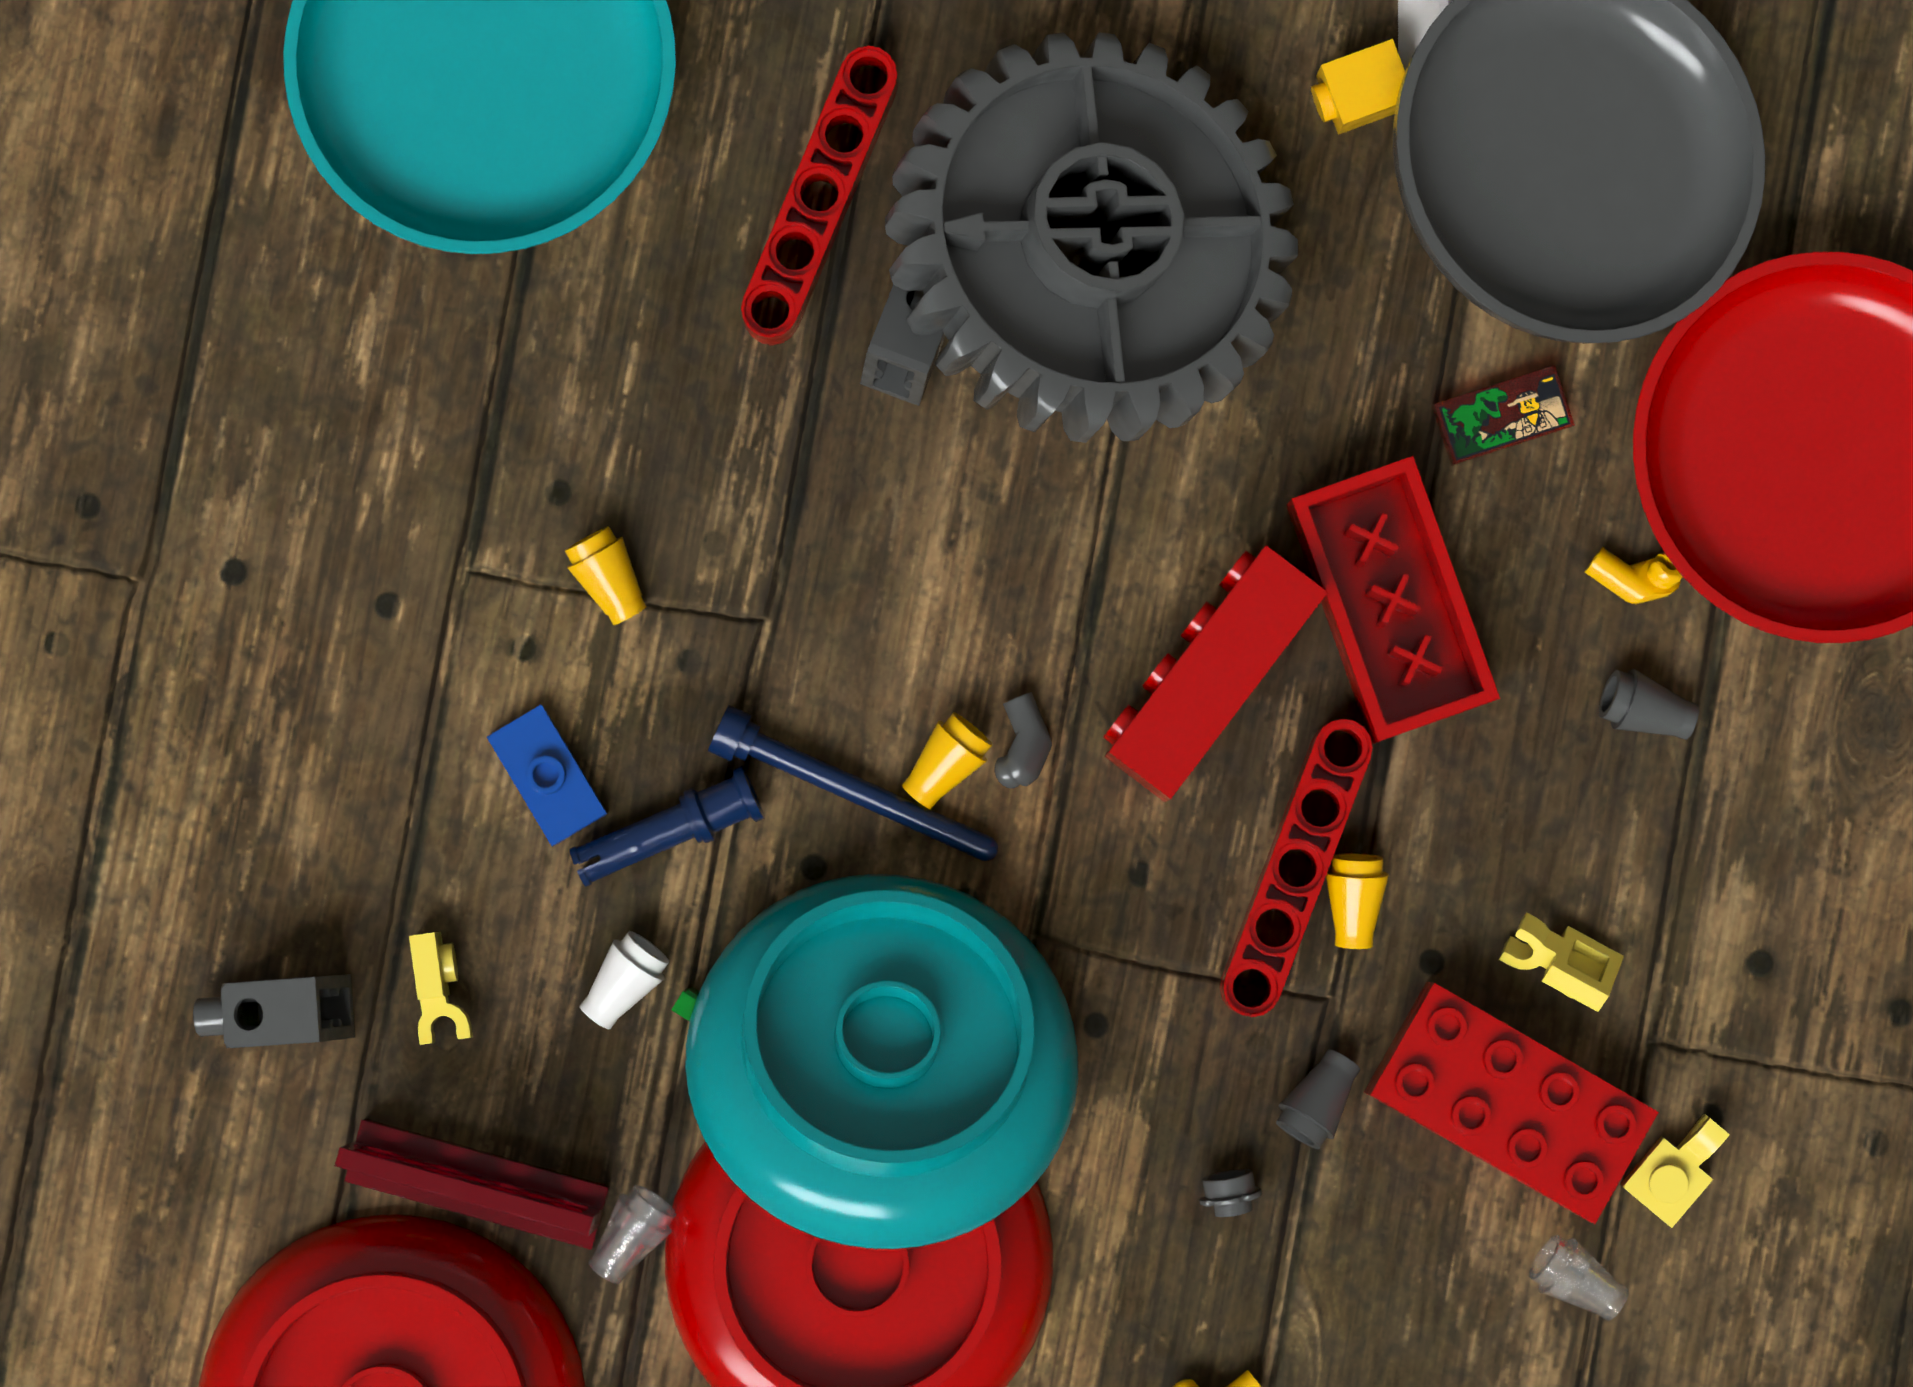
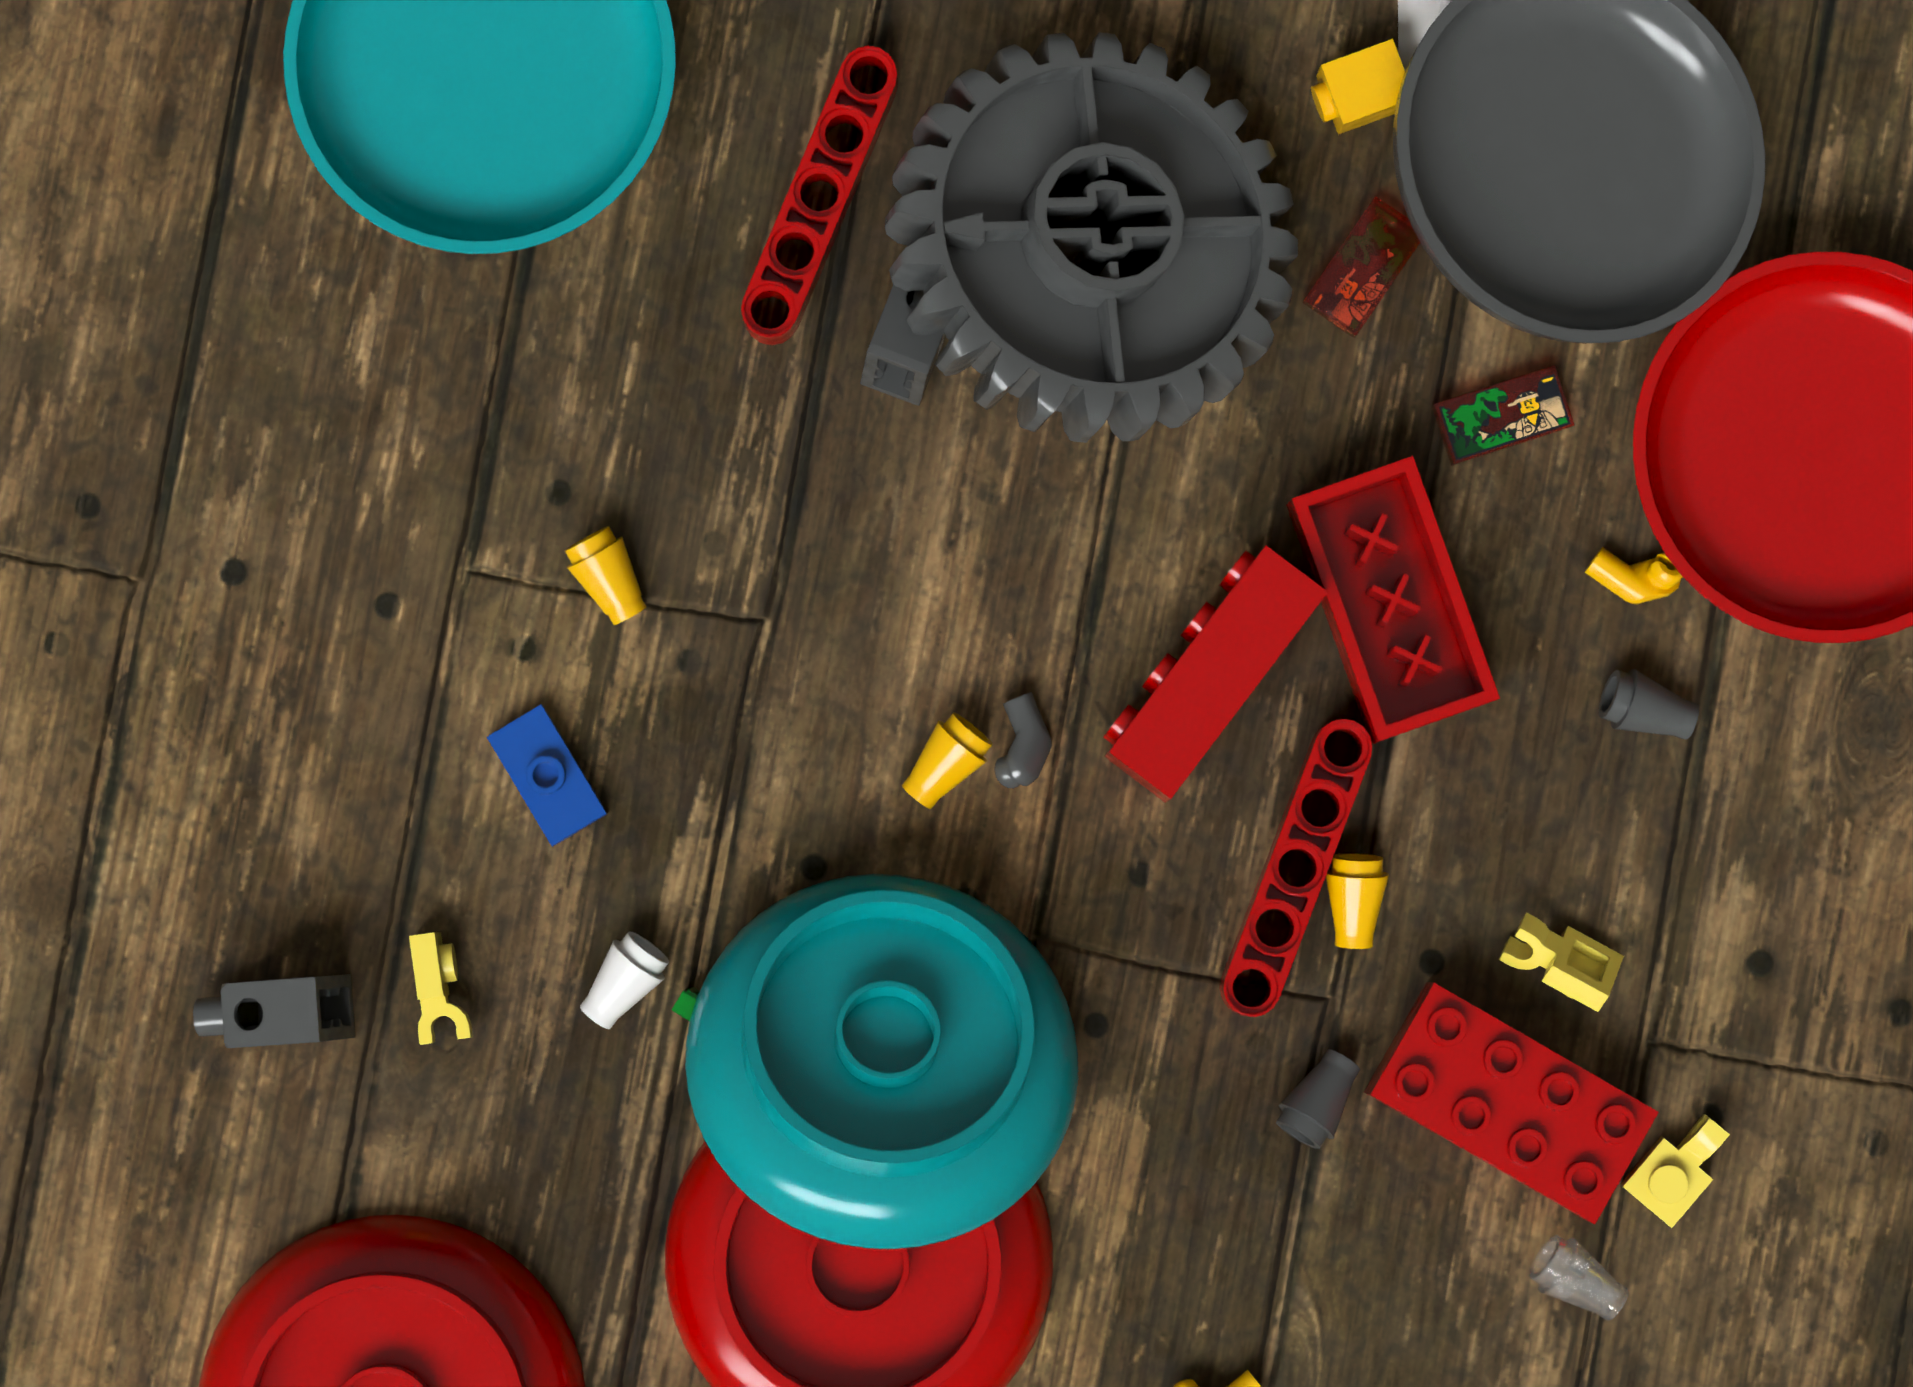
dark red fence [334,1119,610,1250] -> none
dark blue pin [569,766,765,886] -> none
clear cone [589,1185,676,1284] -> none
dark blue piece [708,705,998,861] -> none
dark grey plate [1199,1169,1262,1217] -> none
none -> clear red tile [1302,196,1420,338]

